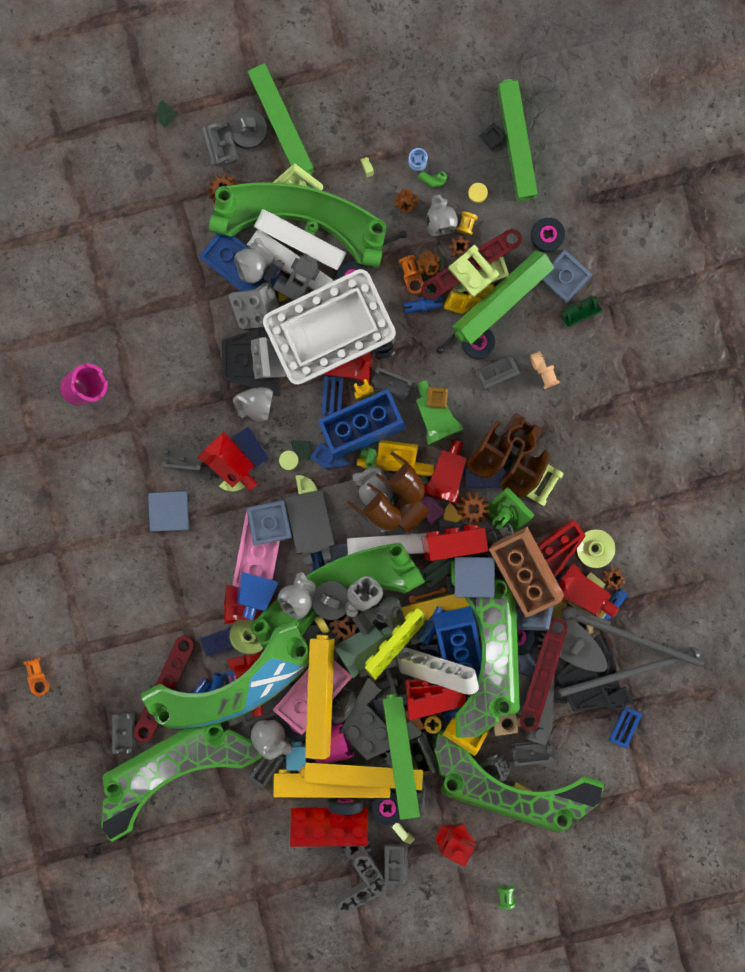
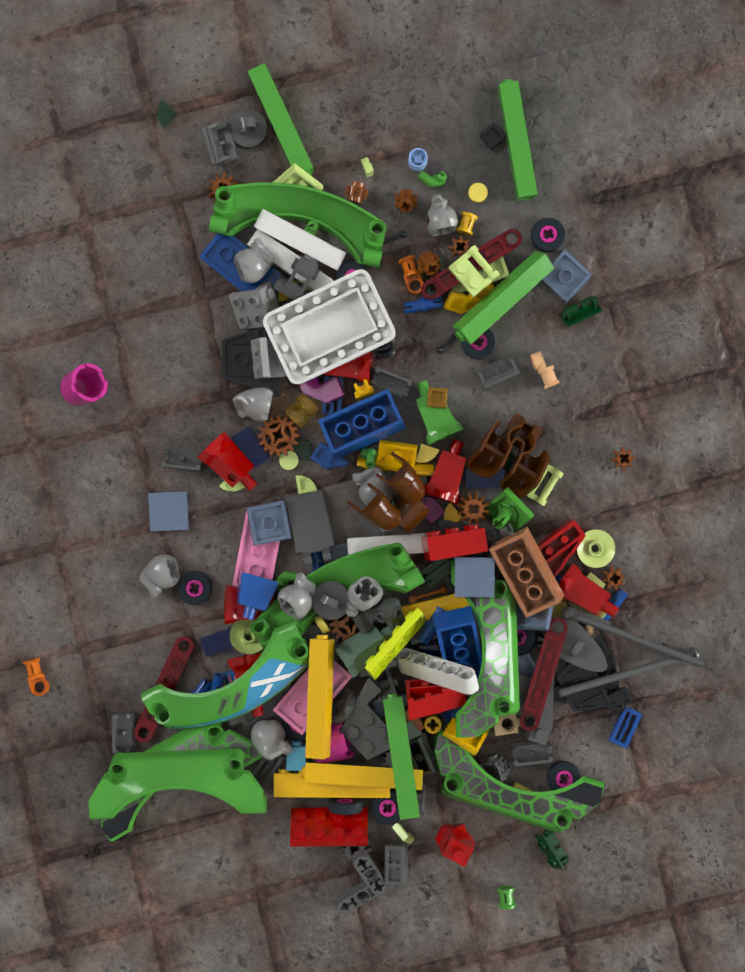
black tile [263,260,285,283] -> none
none -> bright green panel [88,748,267,820]
none -> light grey piece [140,555,180,598]
none -> black bush [178,571,212,605]
none -> dark orange gear [258,415,300,458]
none -> bright green arm [275,572,298,591]
none -> clear yellow wheel [284,393,320,429]
none -> magenta tile [299,376,345,403]
none -> dark orange gear [344,181,368,205]
none -> light yellow tile [415,444,439,463]
none -> dark green hinge [535,829,569,870]
none -> black bush [546,761,581,791]
none -> dark orange gear [610,447,636,471]

